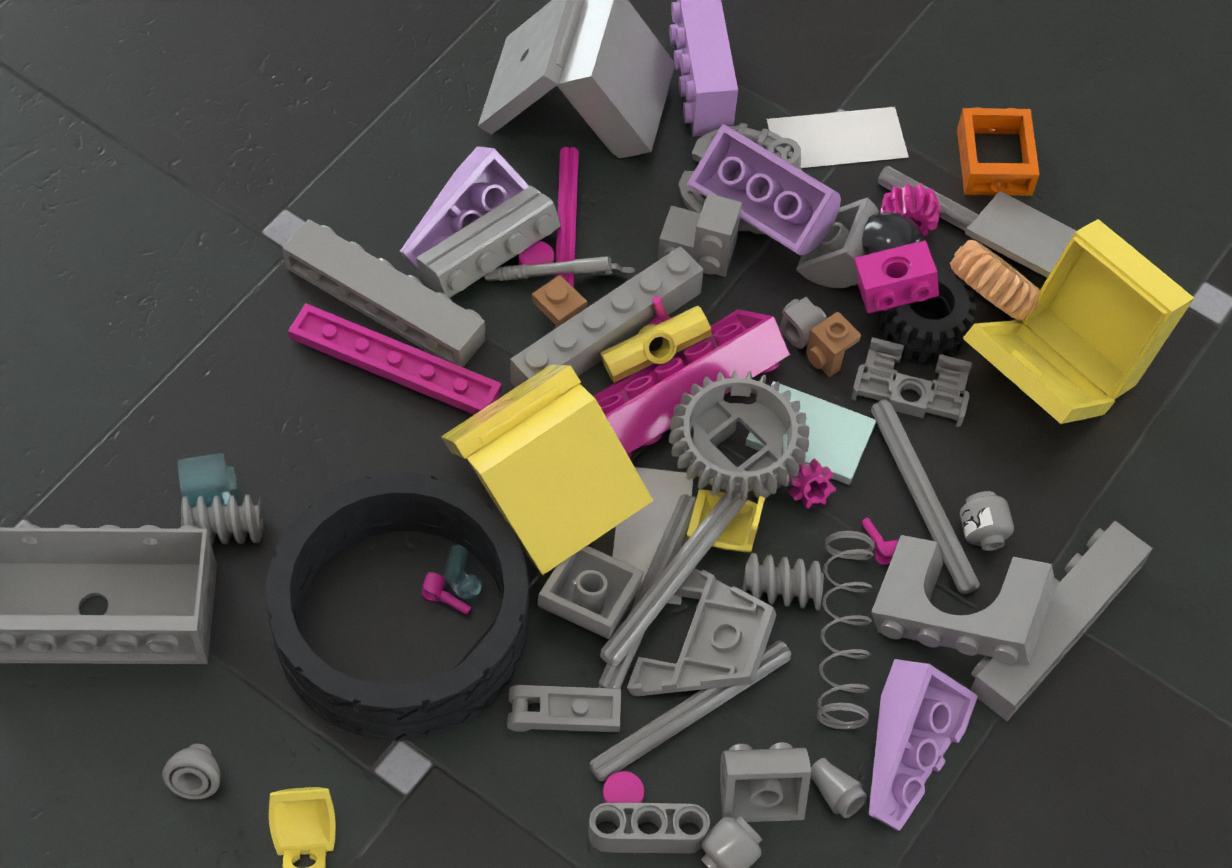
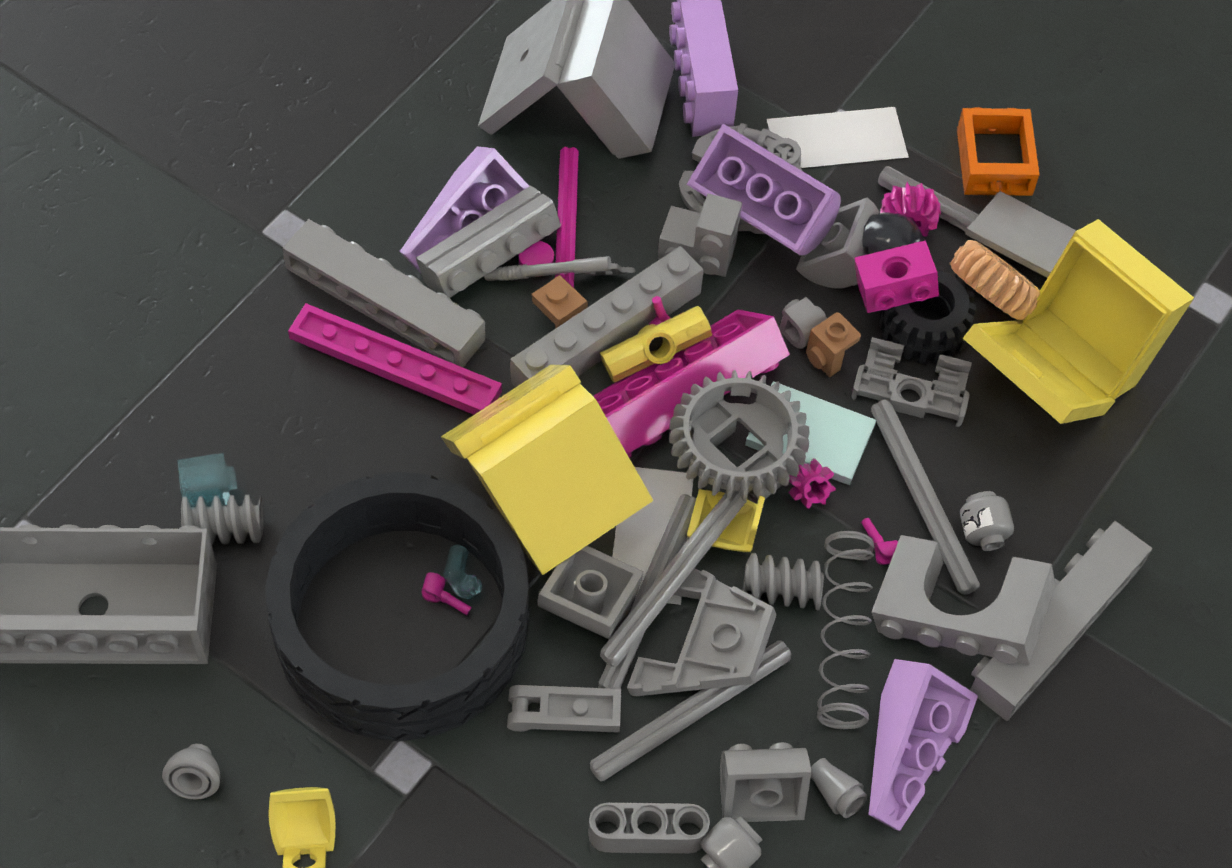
dark pink tile [603,771,644,803] -> none

